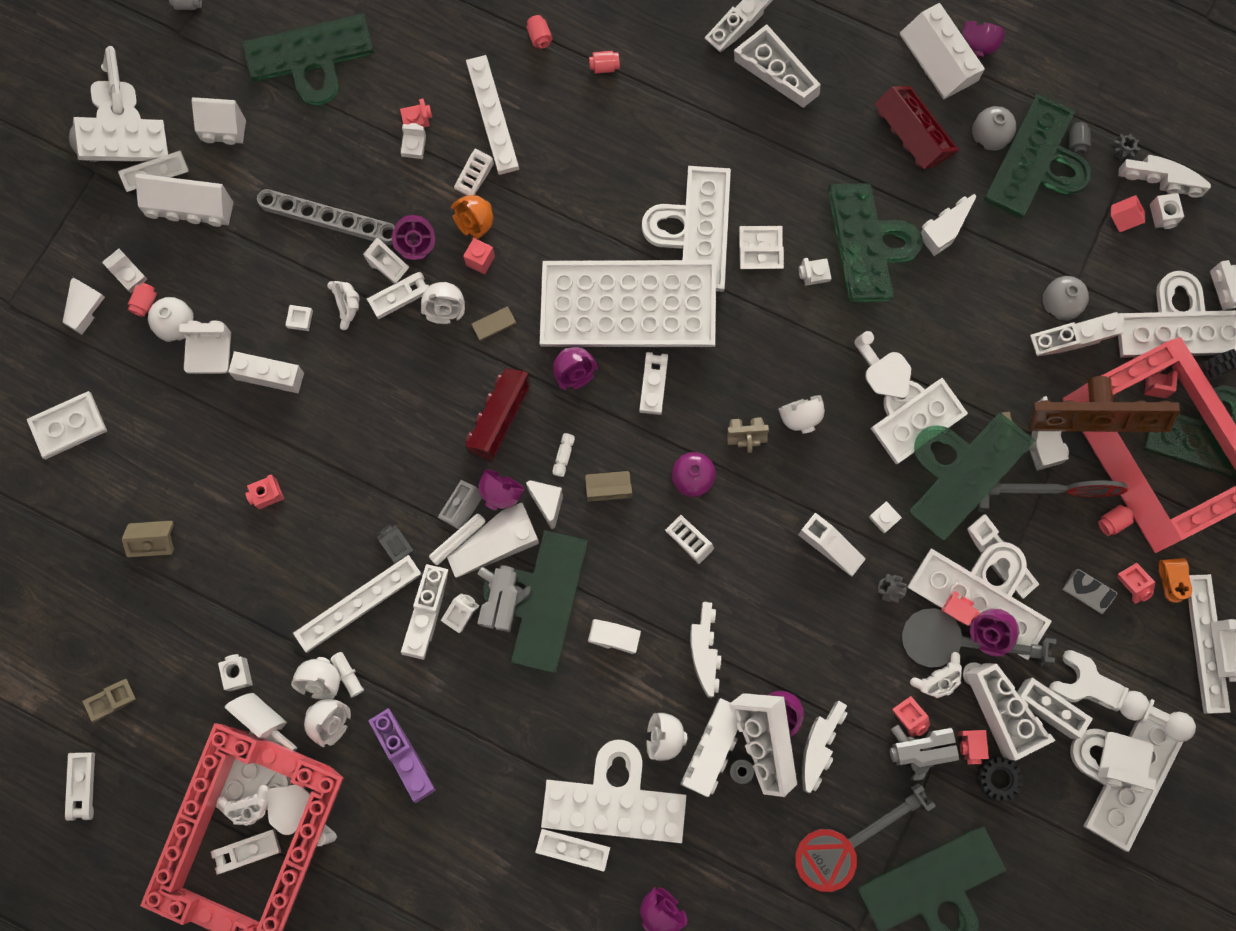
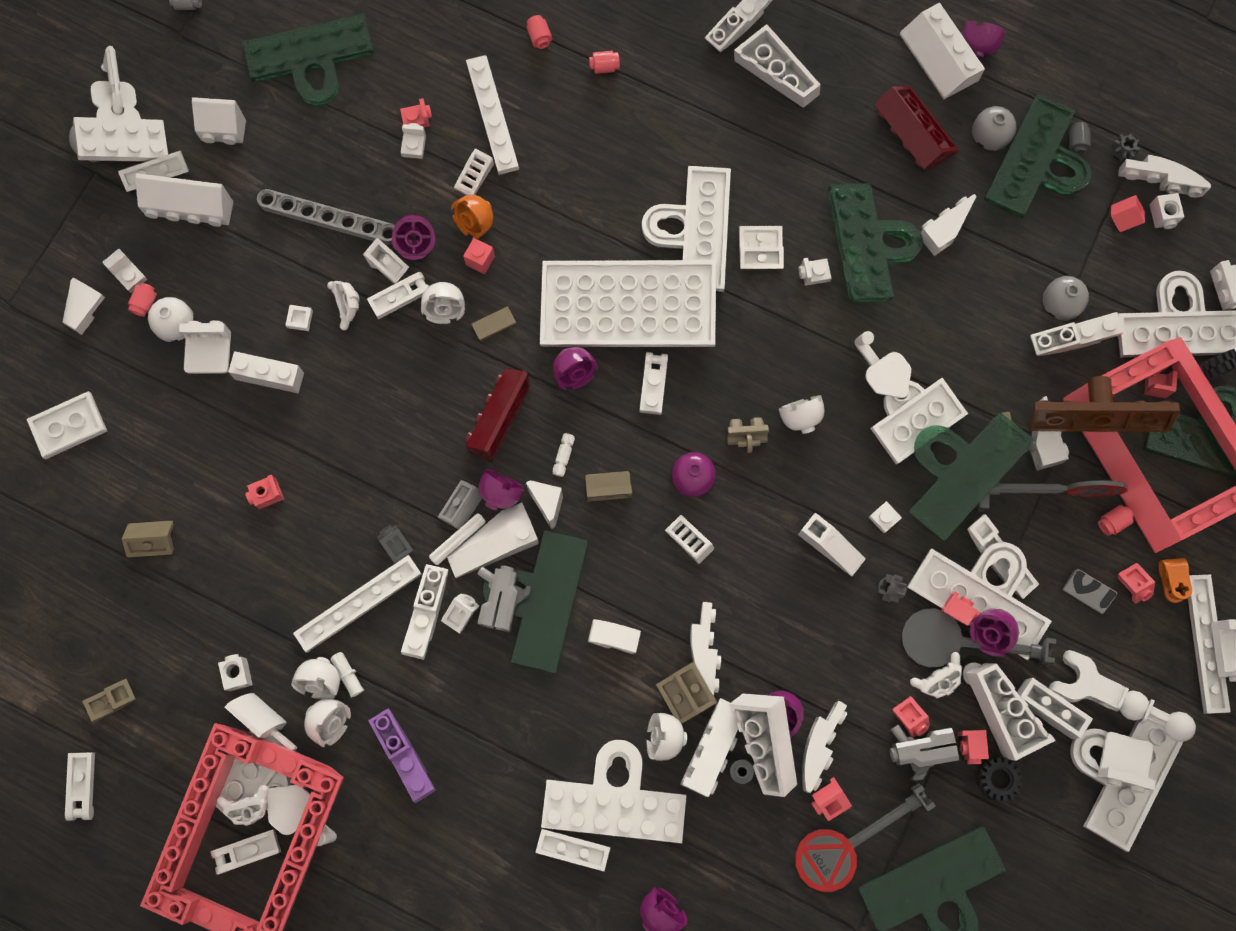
none -> dark tan slope [656,662,718,724]
none -> coral brick [811,777,852,821]

